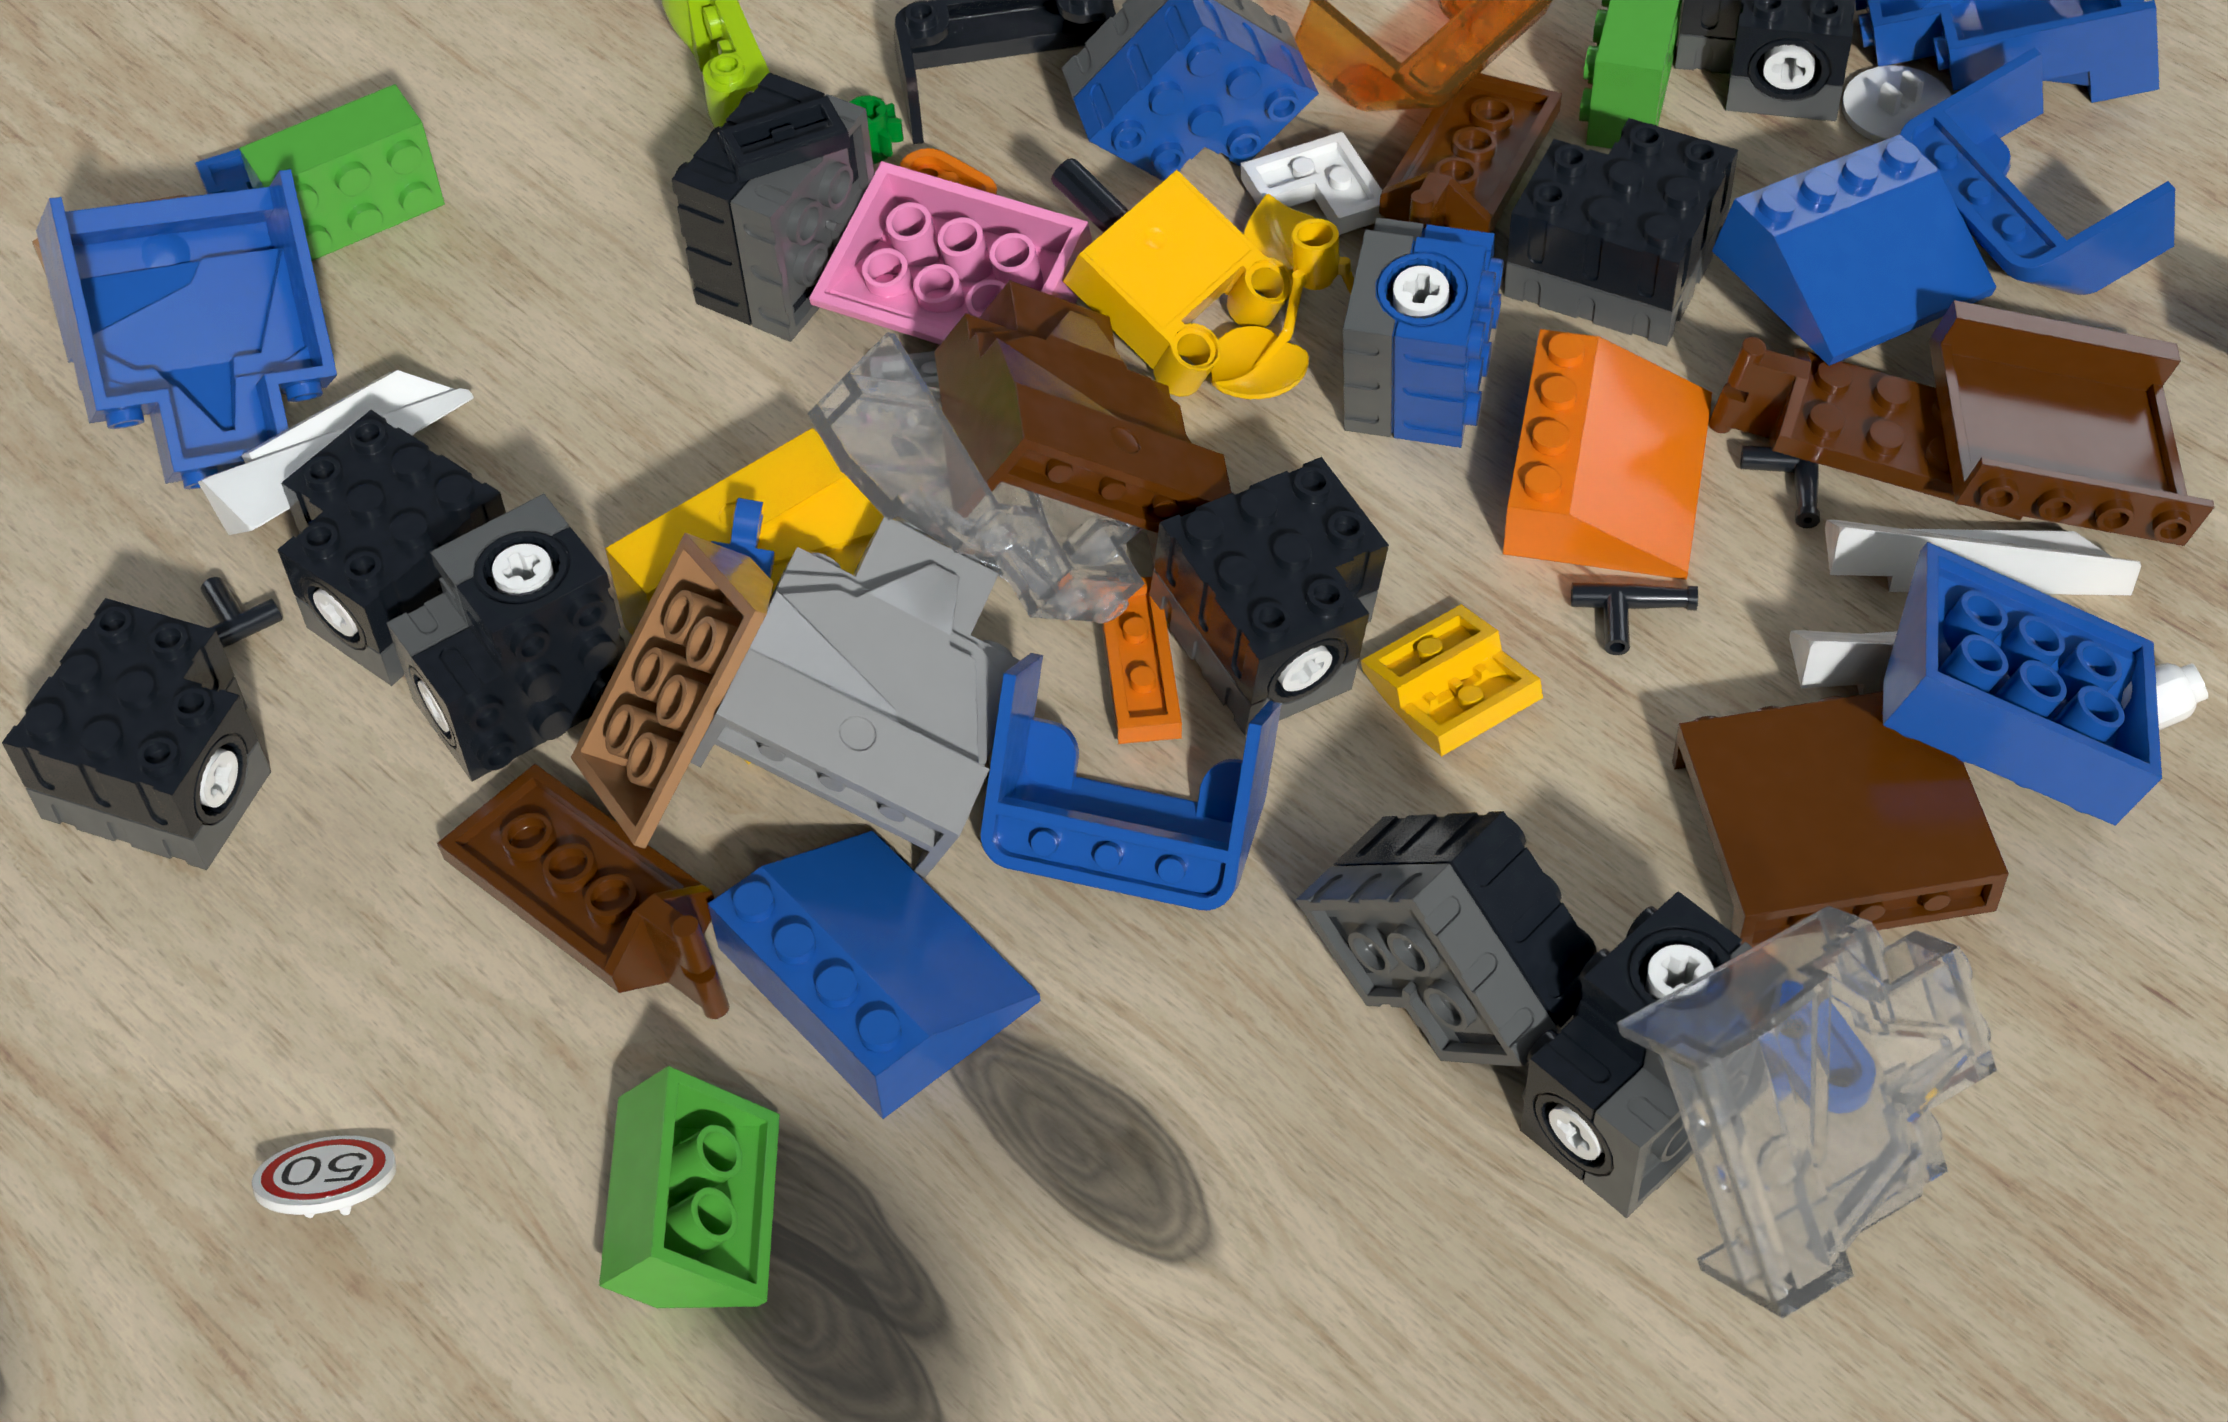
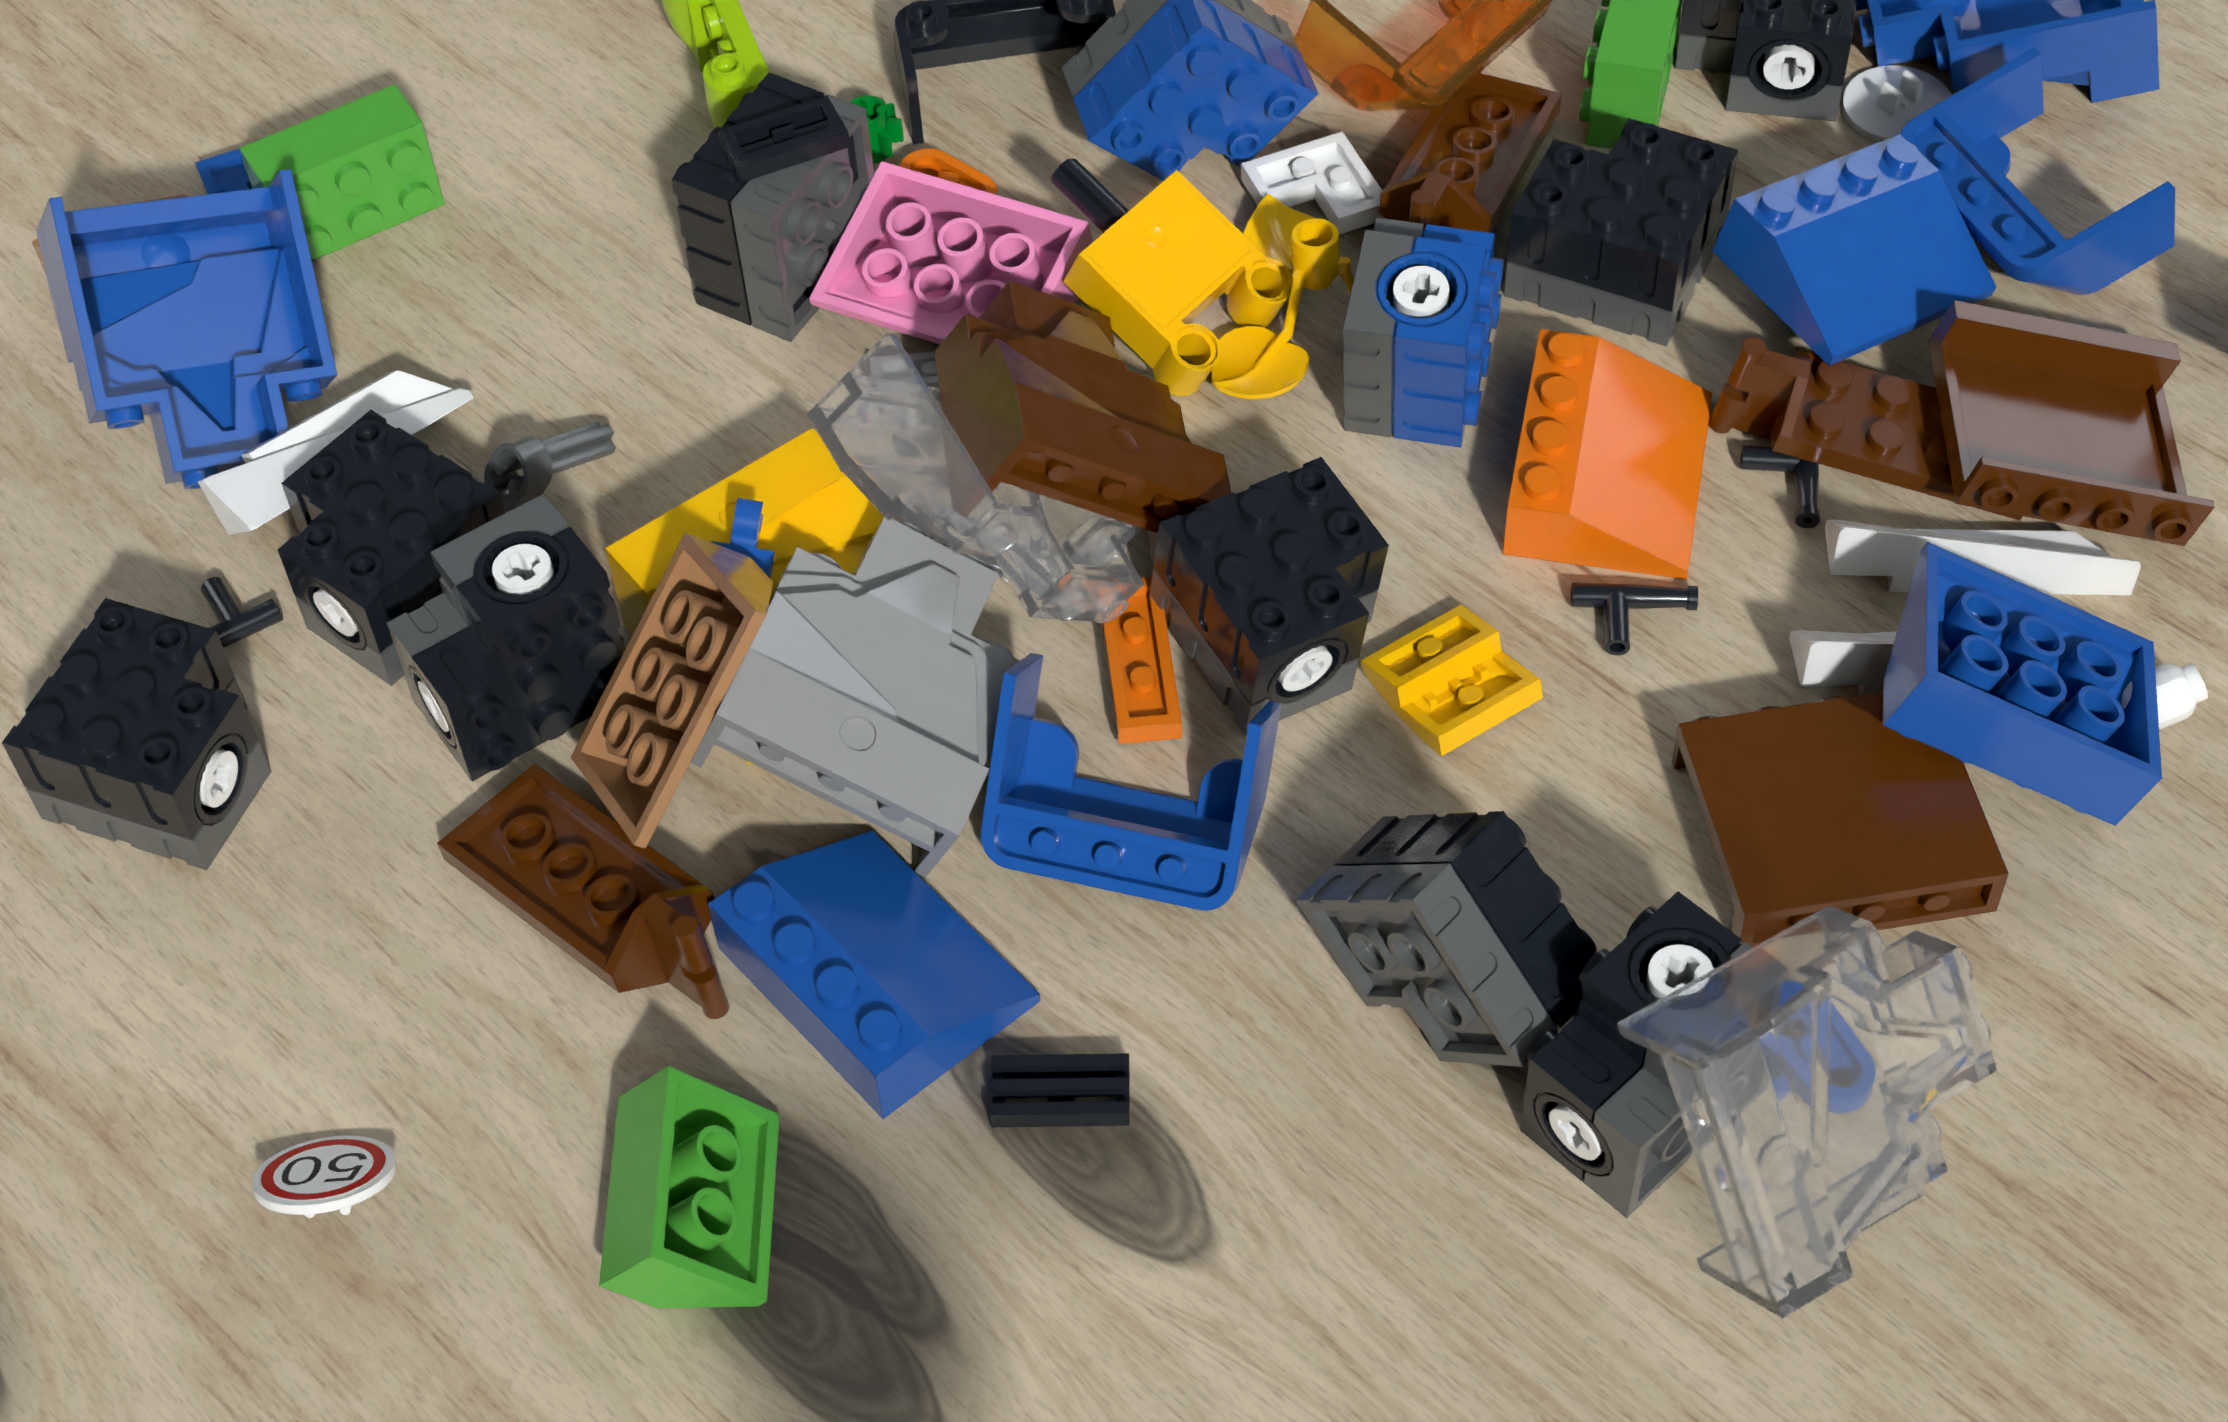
none -> dark grey piece [484,422,616,512]
none -> black tile [990,1053,1130,1128]

